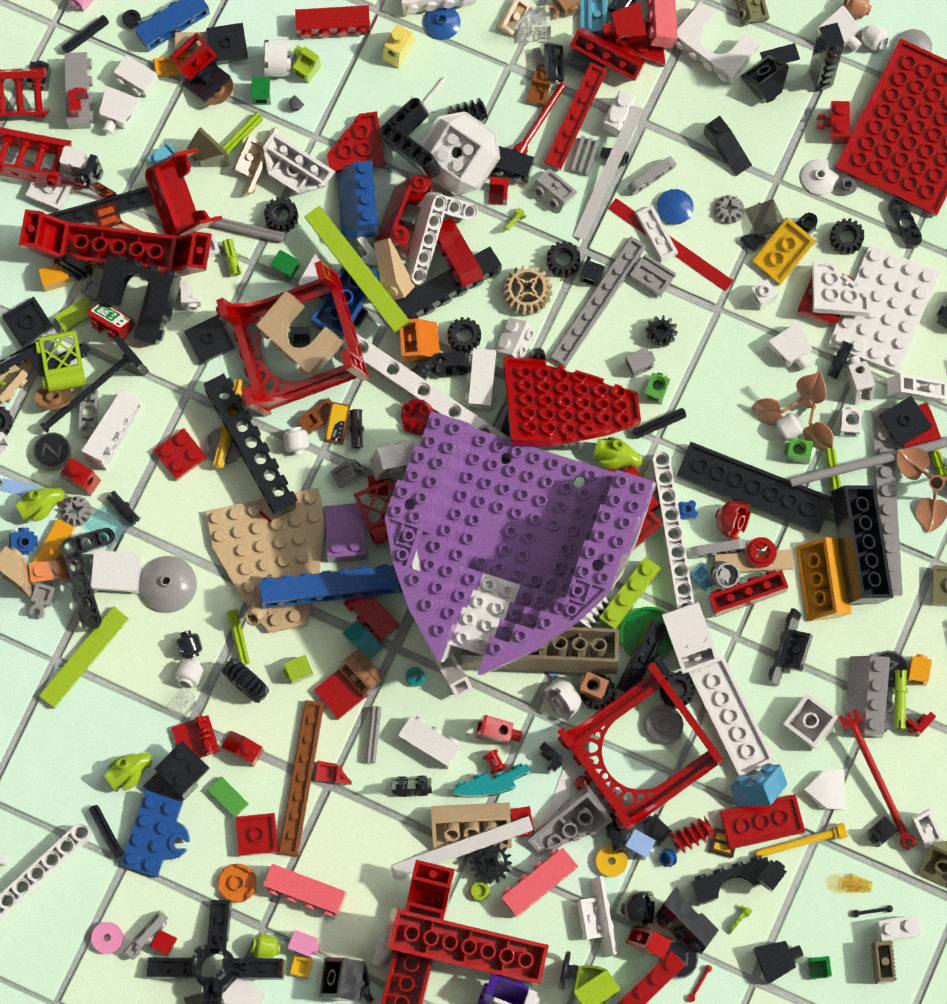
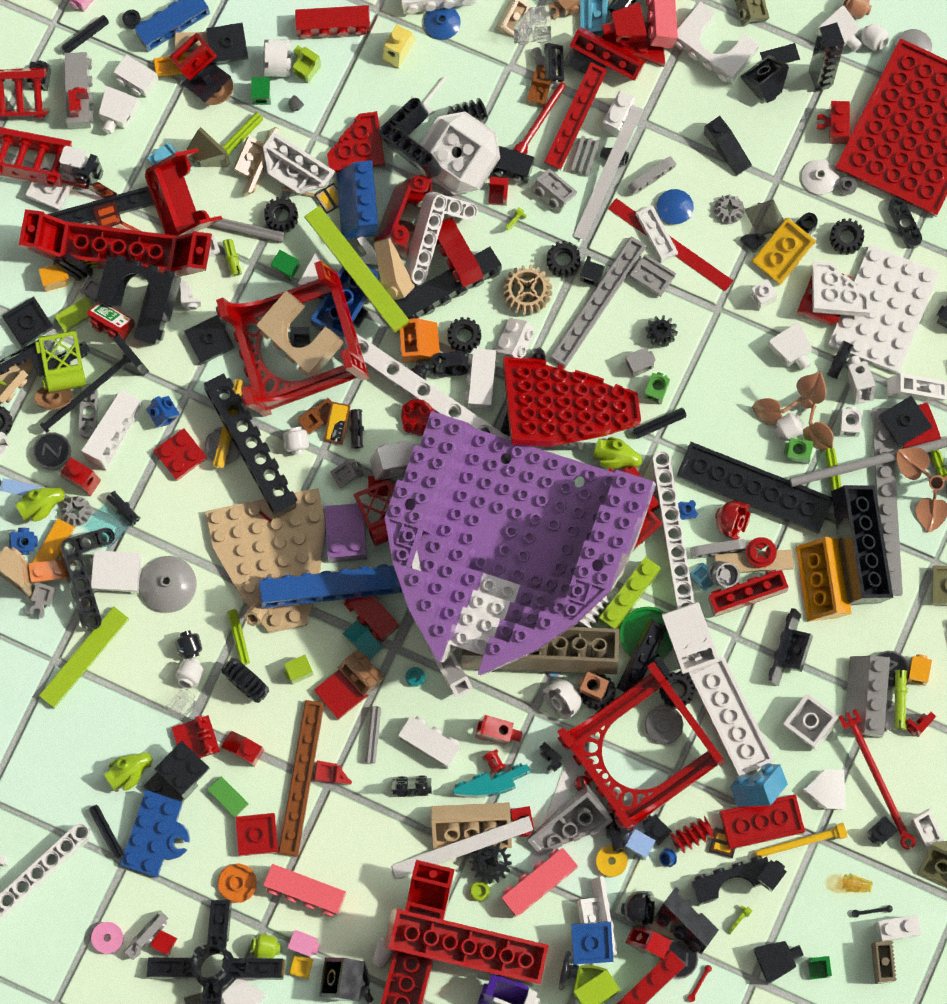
none -> blue brick [146,396,180,428]
none -> piece [281,183,339,214]
none -> blue plate [571,921,614,965]

